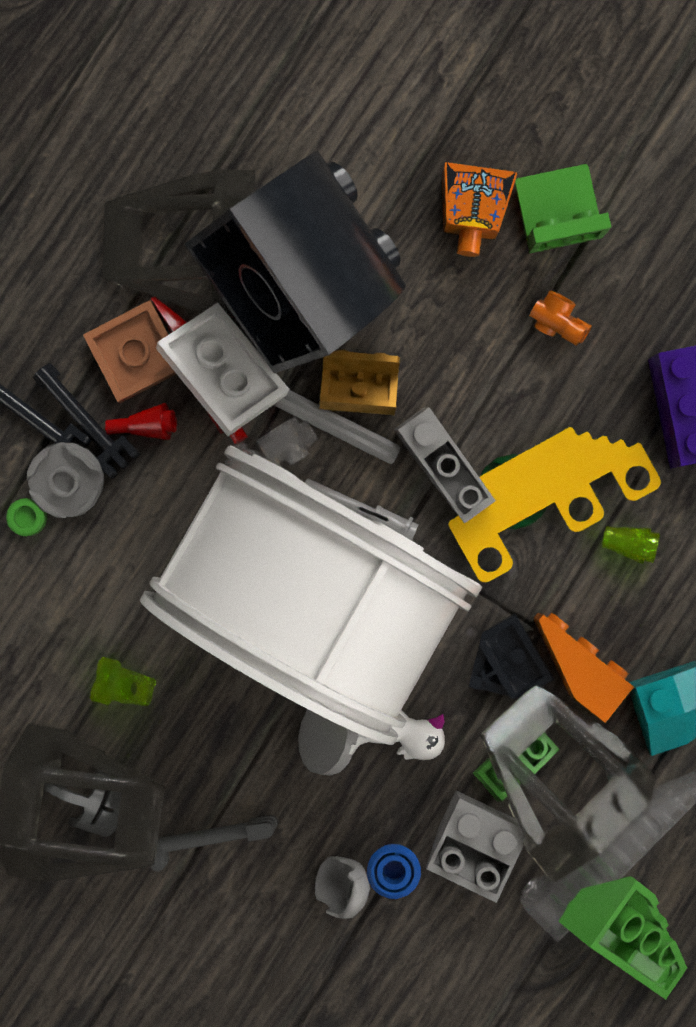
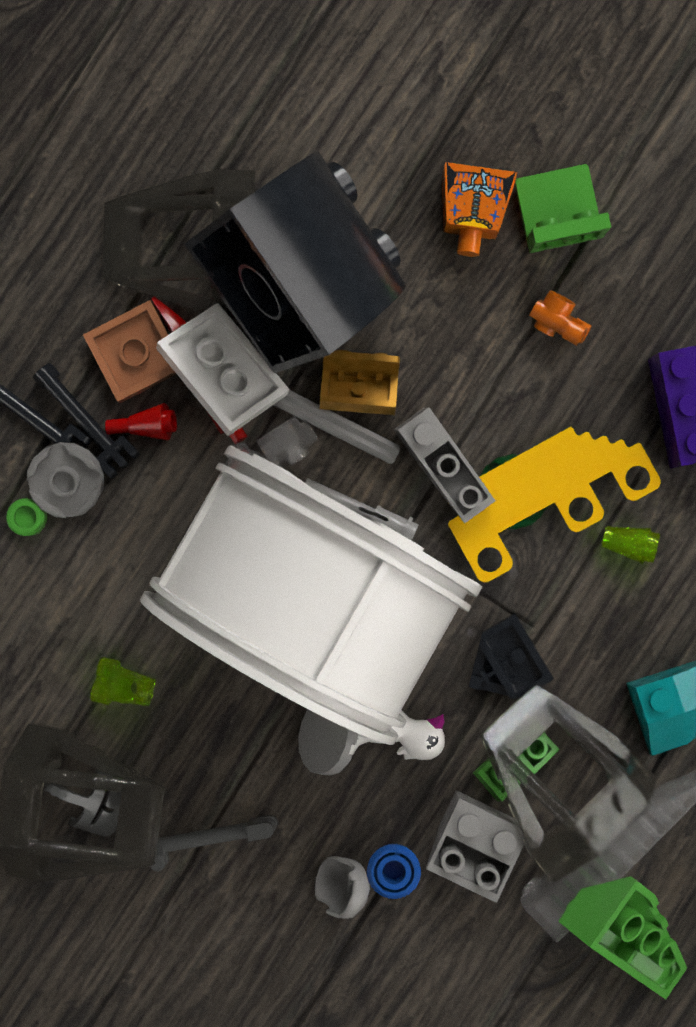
orange slope [533,612,634,723] -> none

